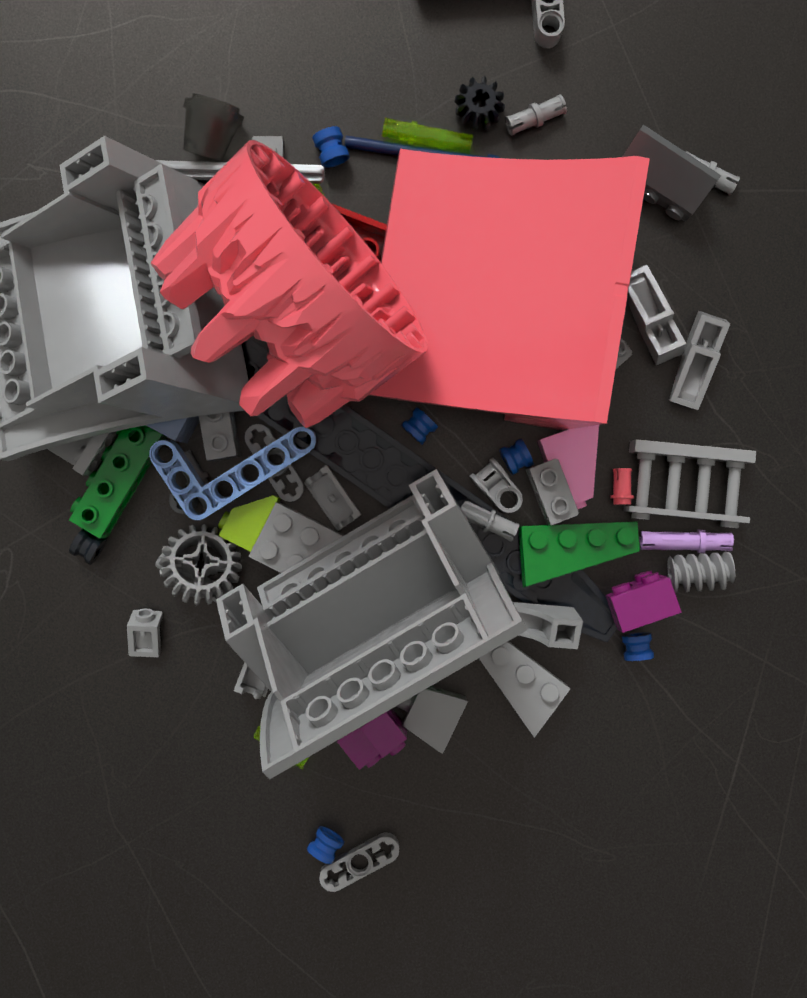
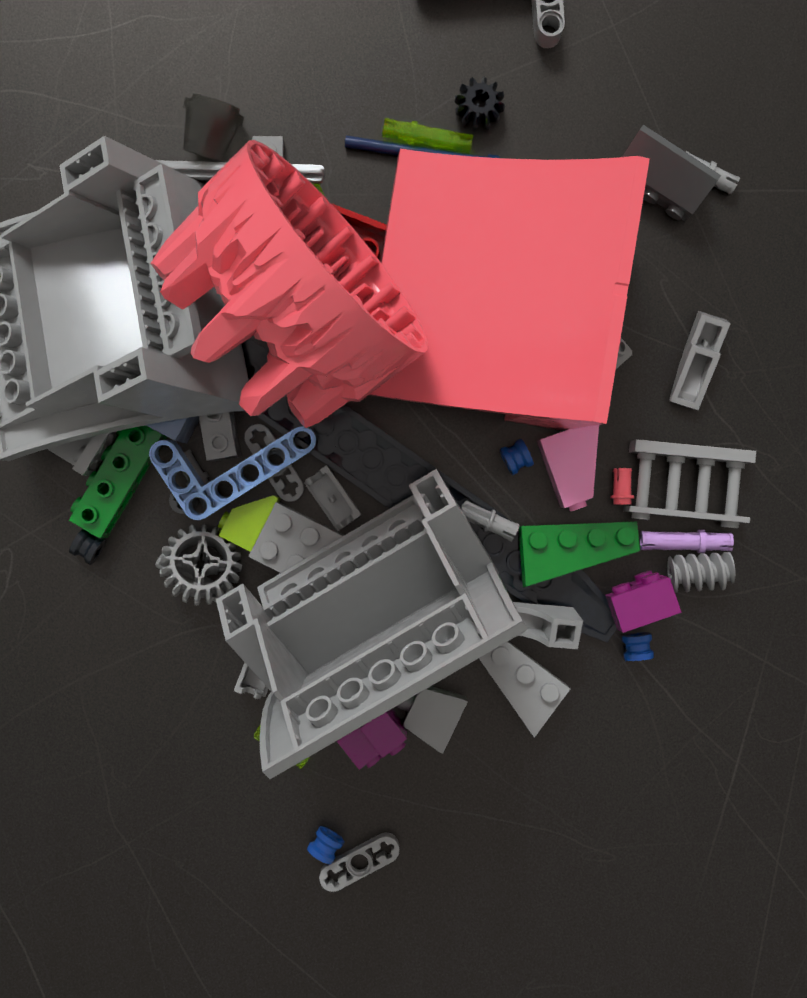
light grey bracket [127,608,163,657] -> none
blue wheel [312,126,350,168] -> none
blue wheel [401,407,438,445] -> none
light grey piece [469,457,523,514] -> none
light grey pin [505,94,567,136] -> none
light grey bracket [526,459,579,525] -> none
light grey slope [627,265,686,365] -> none

